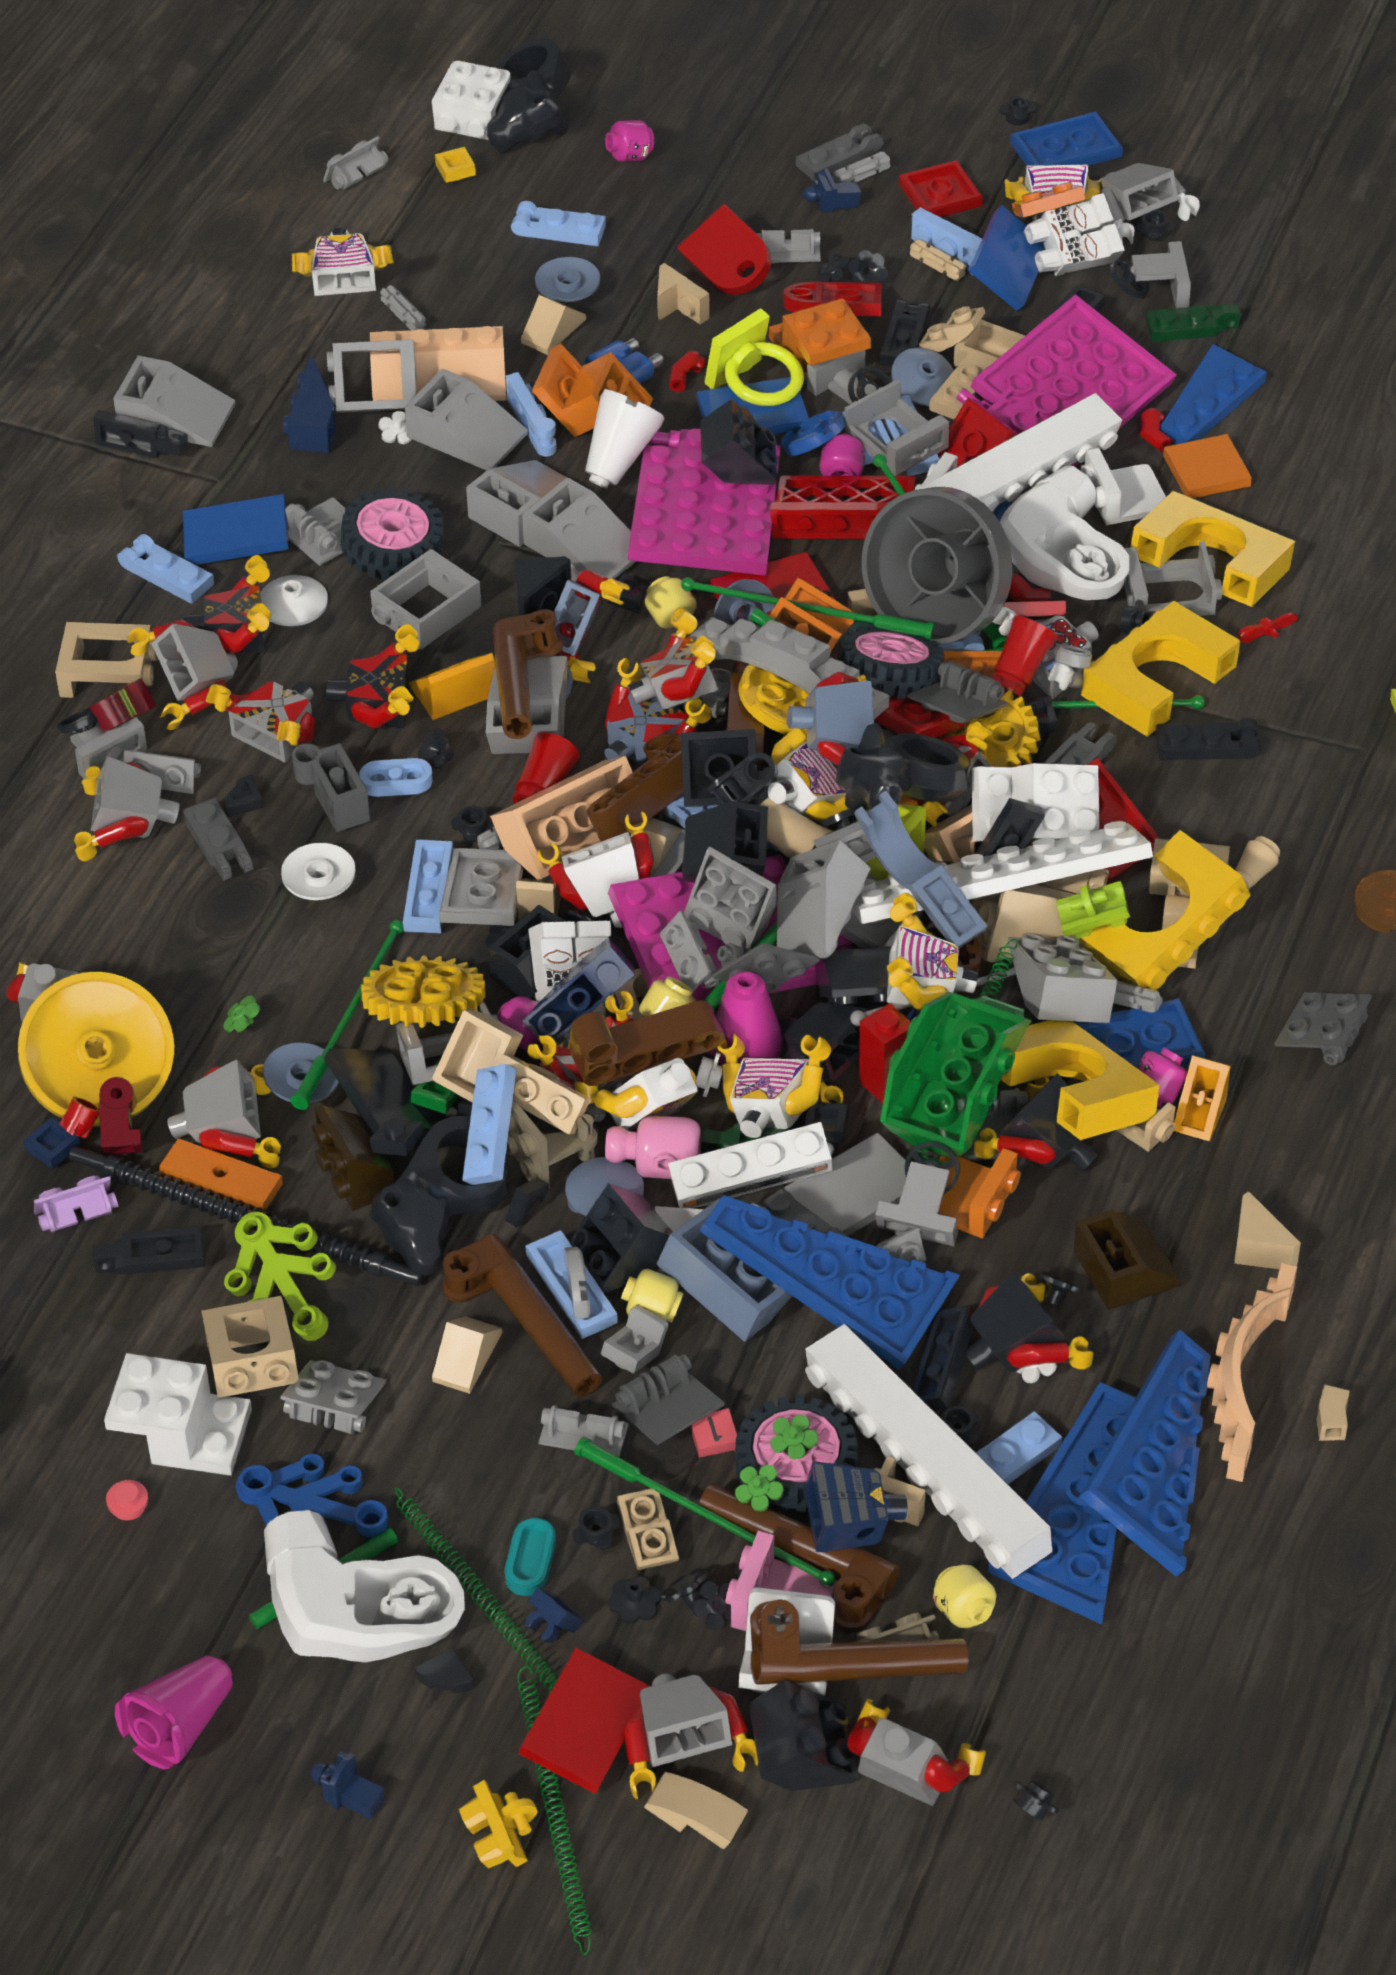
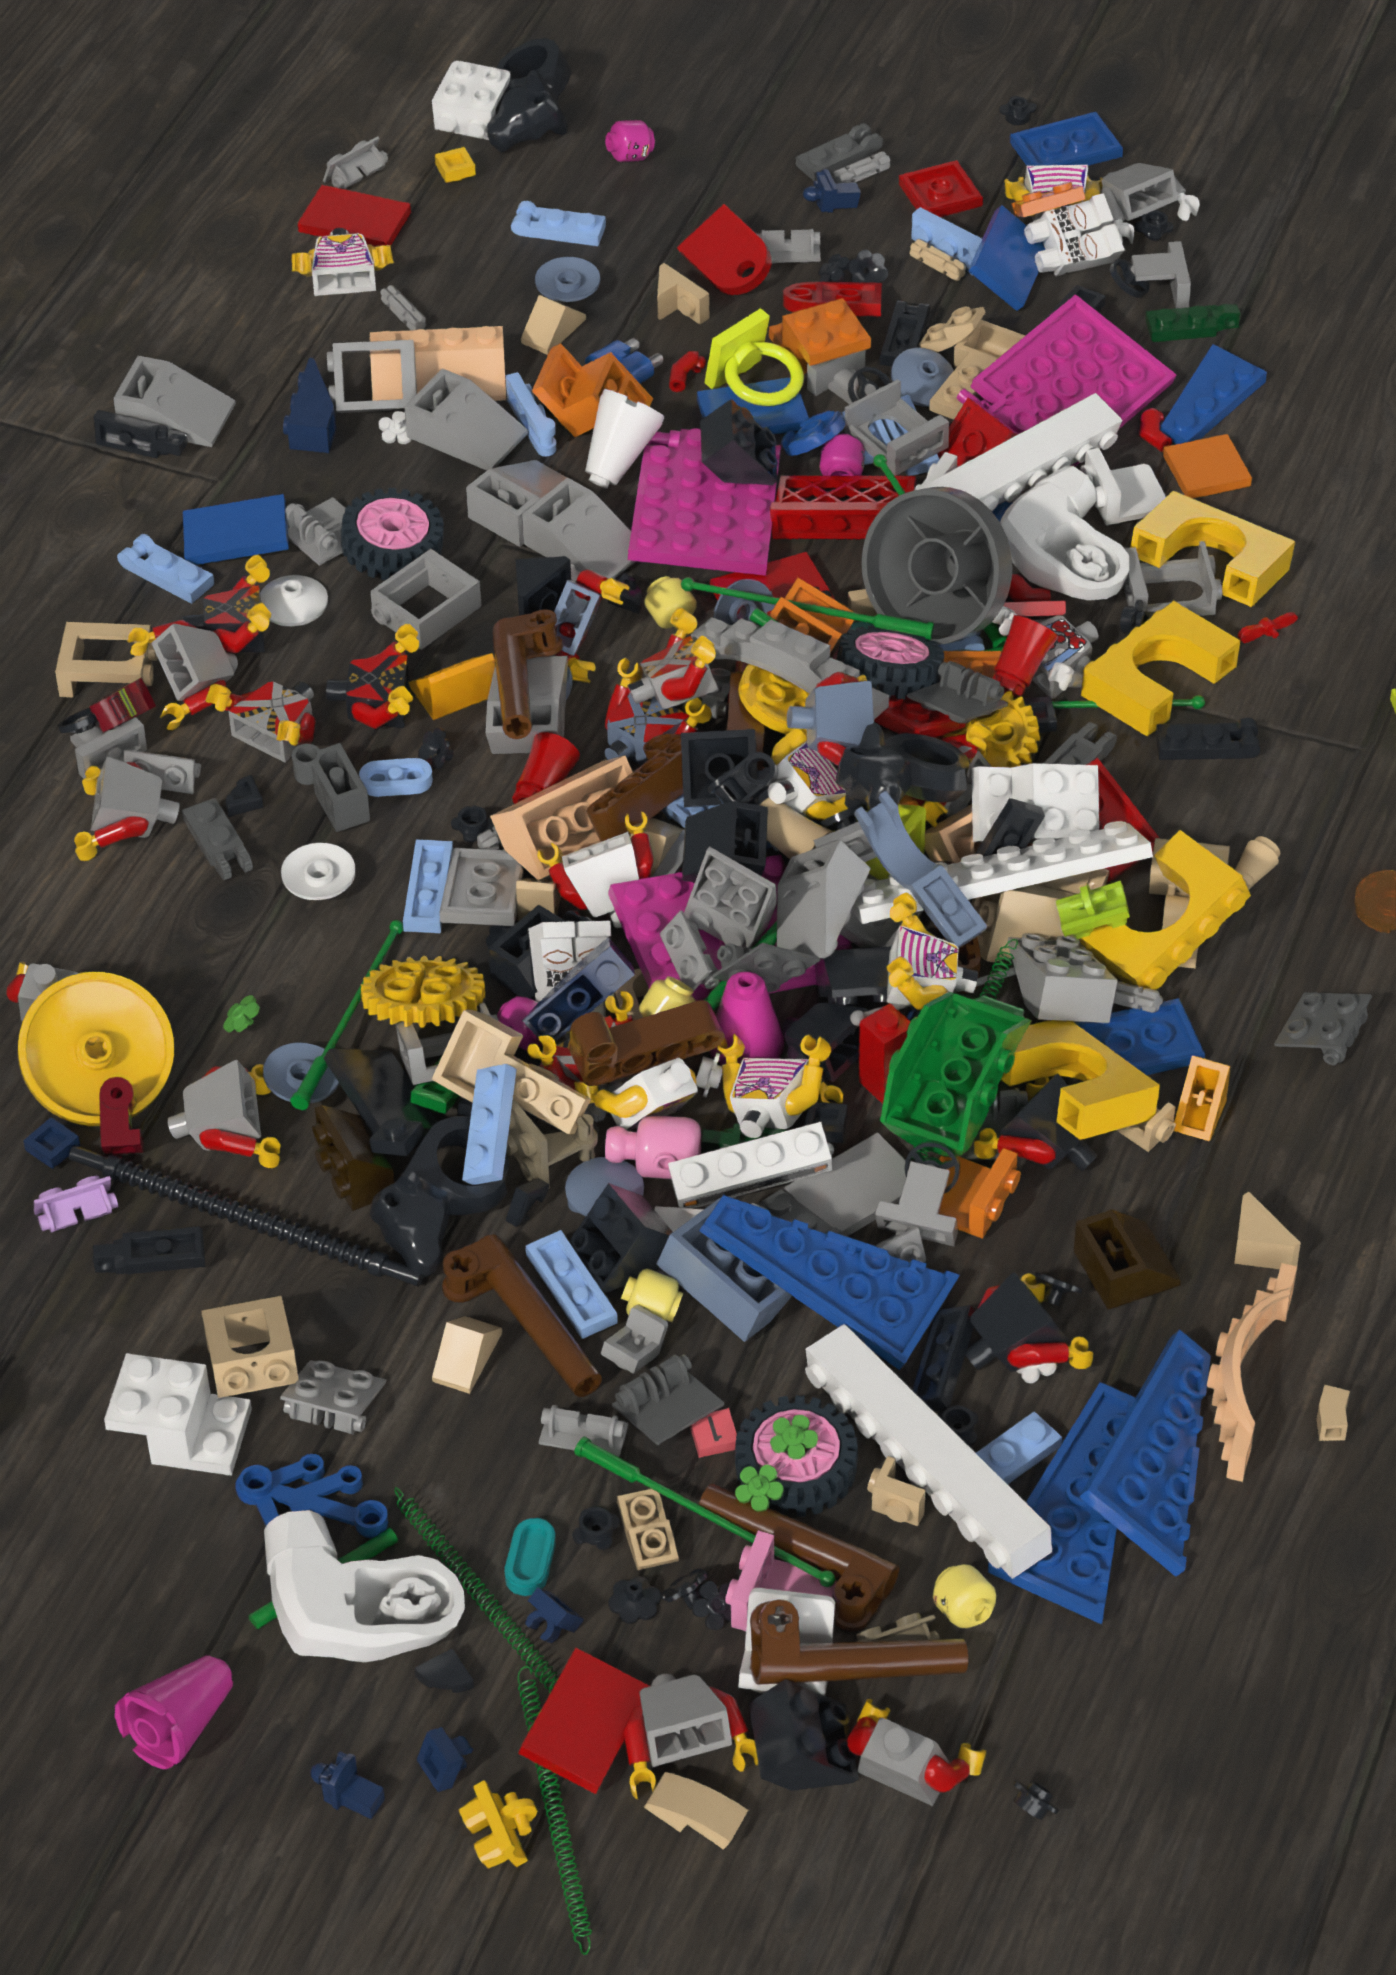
red hose [59,1096,100,1139] -> none
coral plate [106,1480,148,1521] -> none
orange tile [159,1138,283,1212] -> none
lime plant [224,1212,336,1341] -> none
light grey tile [564,1247,590,1319] -> none
dark blue torso [804,1462,908,1552] -> none
light grey tile [1055,645,1092,668] -> none
dark pink head [1137,1047,1188,1107] -> none
none -> red tile [298,185,411,247]
none -> dark blue tile [417,1727,473,1792]

